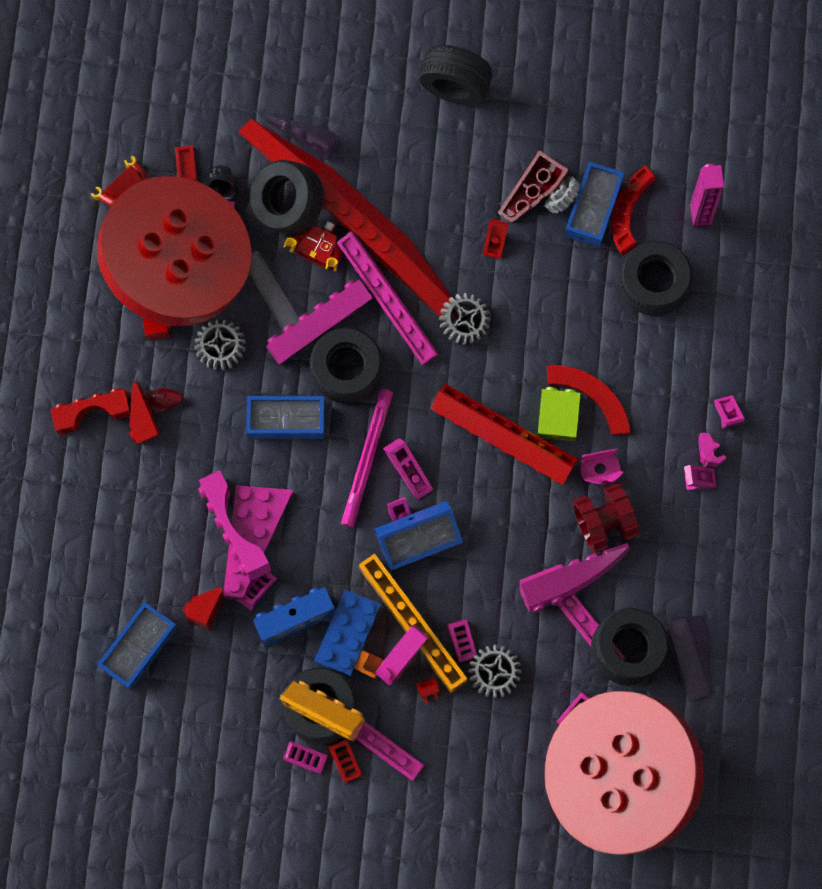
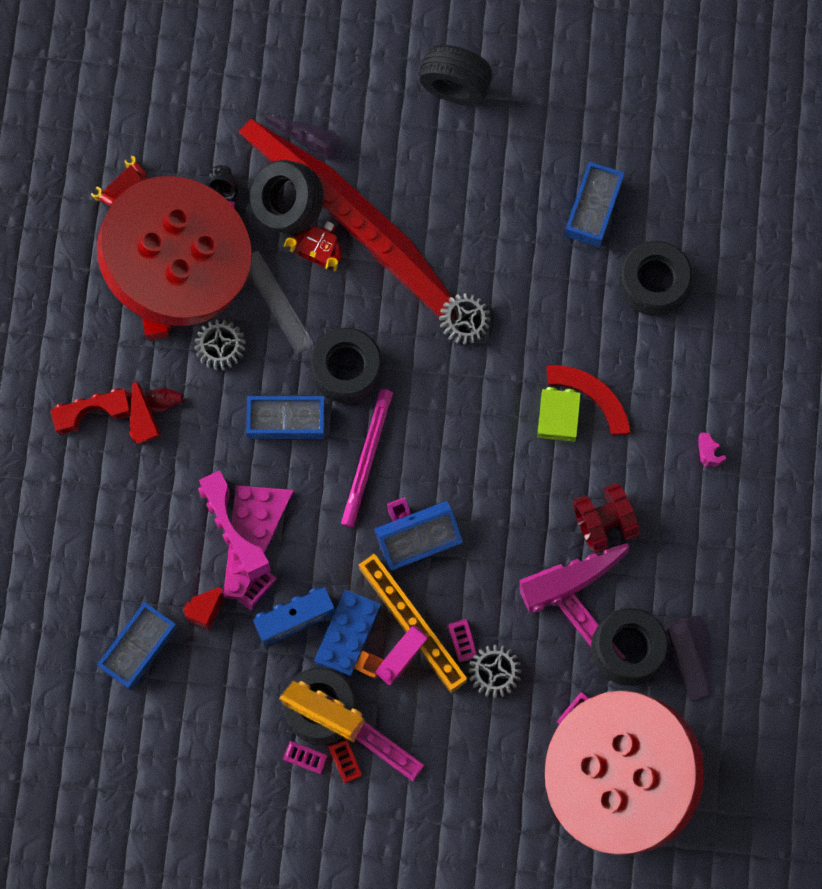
red tile [175,145,198,182] -> none
dark pink brick [266,279,373,365] -> none
dark pink tile [337,231,438,365] -> none
dark pink slope [383,438,433,500] -> none
red tile [416,678,440,703] -> none
red brick [430,383,578,485] -> none
red slope [483,219,509,259] -> none
dark red wedge [498,150,570,223] -> none
light grey gear [545,177,580,214] -> none
dark pink piece [580,448,623,485] -> none
red tile [611,165,657,256] -> none
dark pink slope [684,465,717,491] -> none
dark pink brick [690,164,724,227] -> none
dark pink slope [714,395,744,429] -> none

